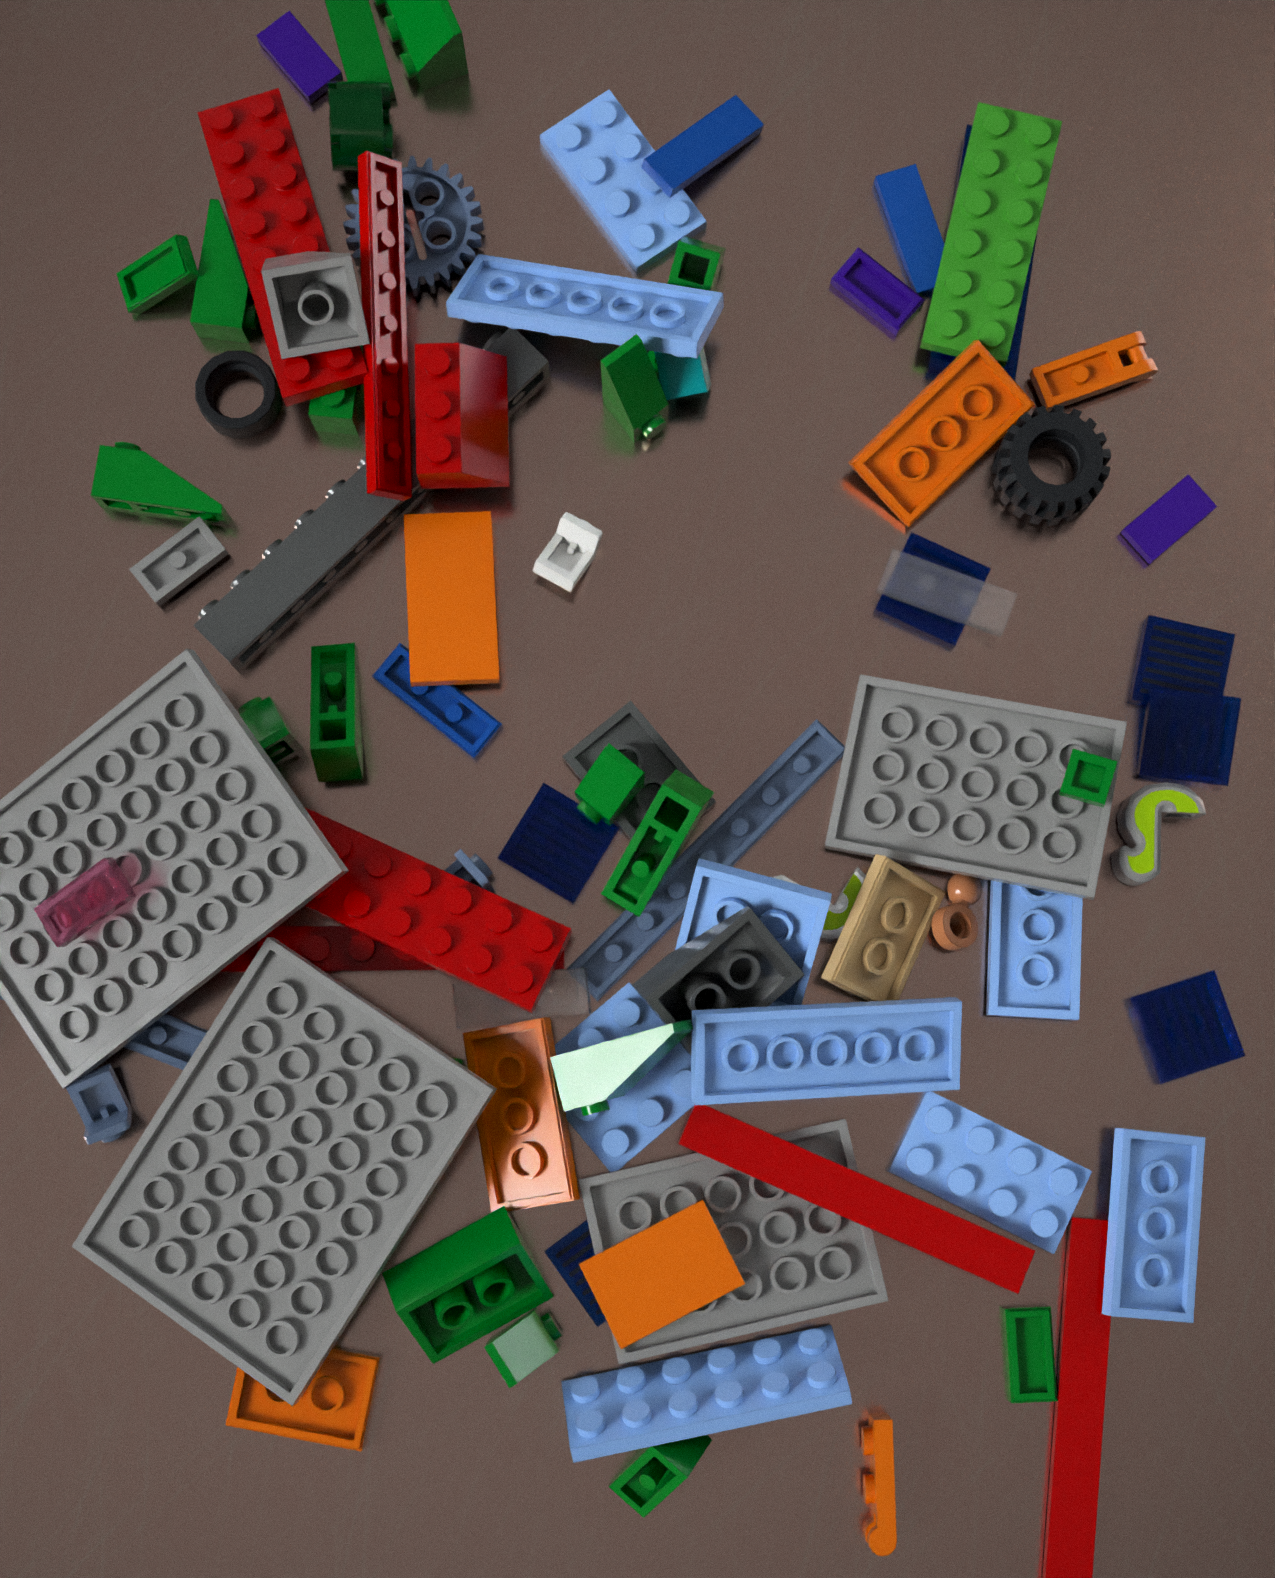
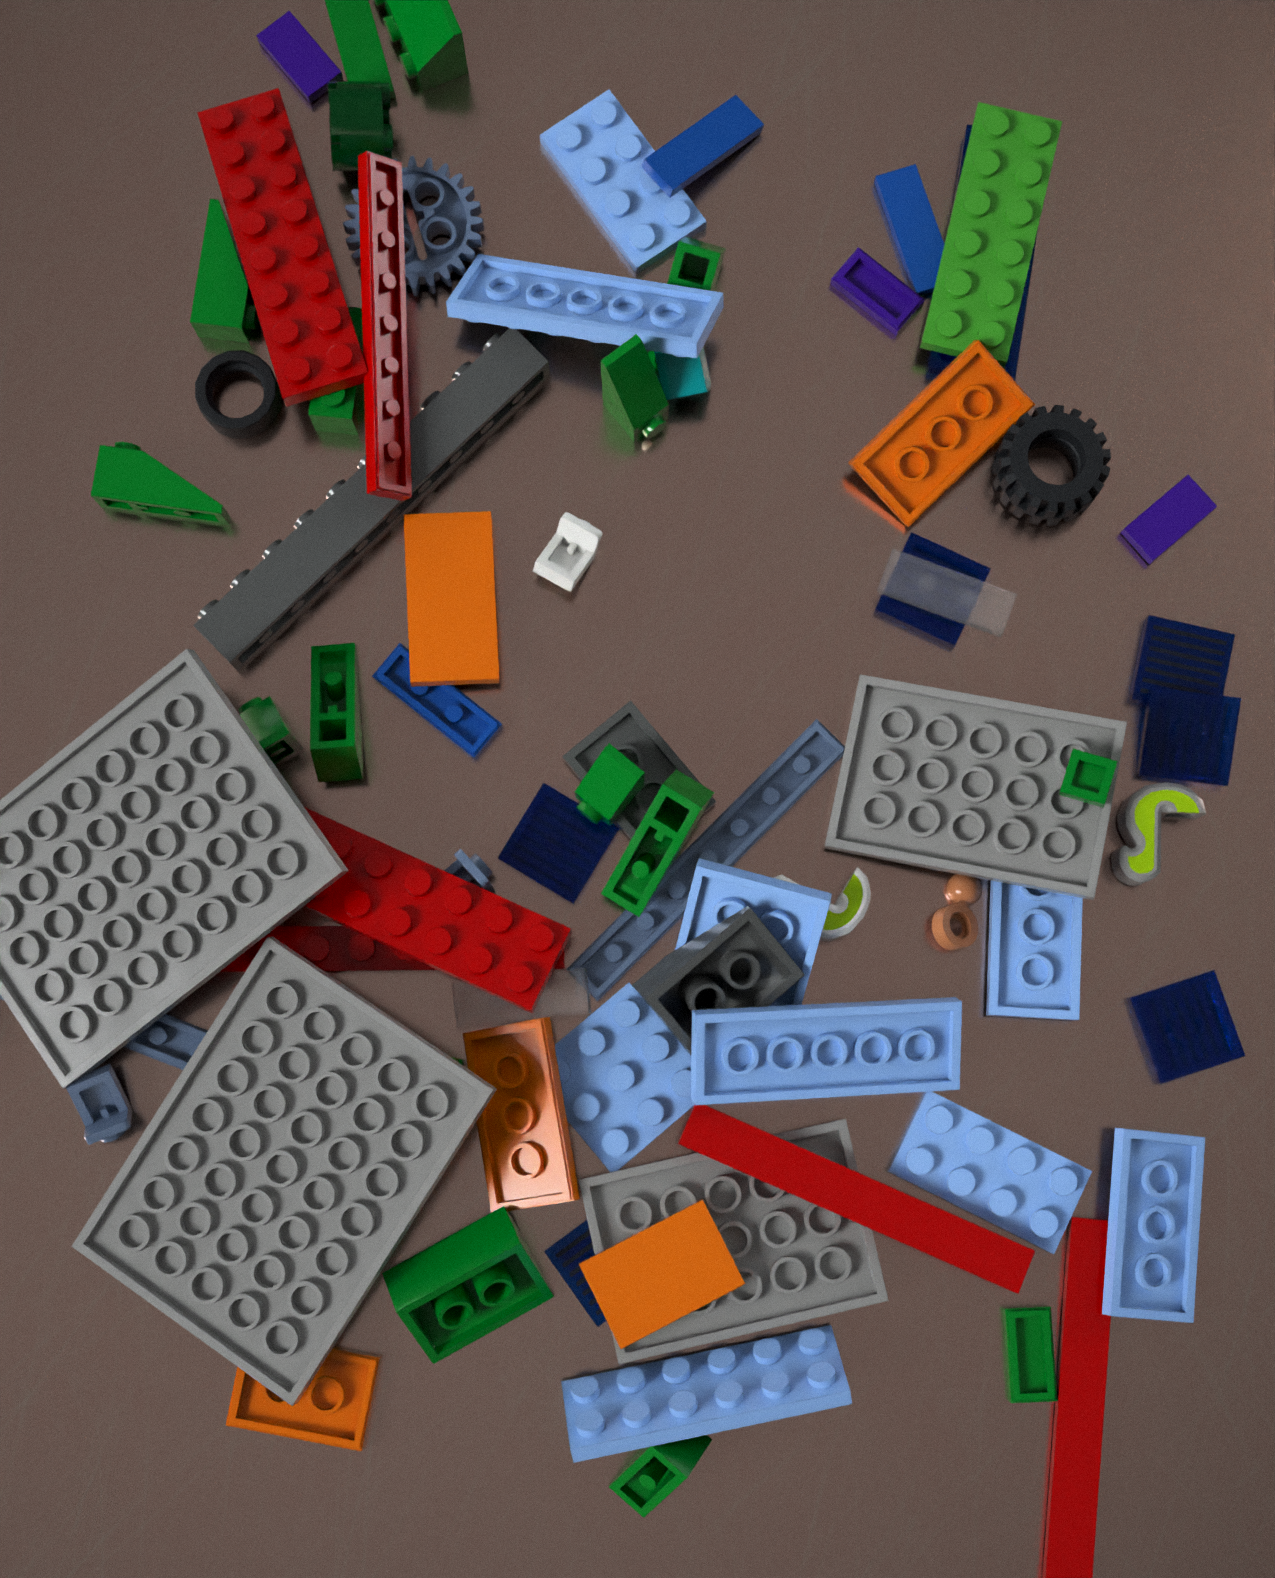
clear pink plate [34,857,137,947] -> none
green tile [116,234,199,315] -> none
light grey plate [129,516,229,607] -> none
light grey slope [261,251,370,359] -> none
red slope [415,343,510,489] -> none
slope [484,1307,563,1388] -> none
slope [550,1020,693,1116] -> none
tan tile [821,854,946,1002] -> none
orange plate [861,1413,897,1556] -> none
orange plate [1029,331,1158,412] -> none

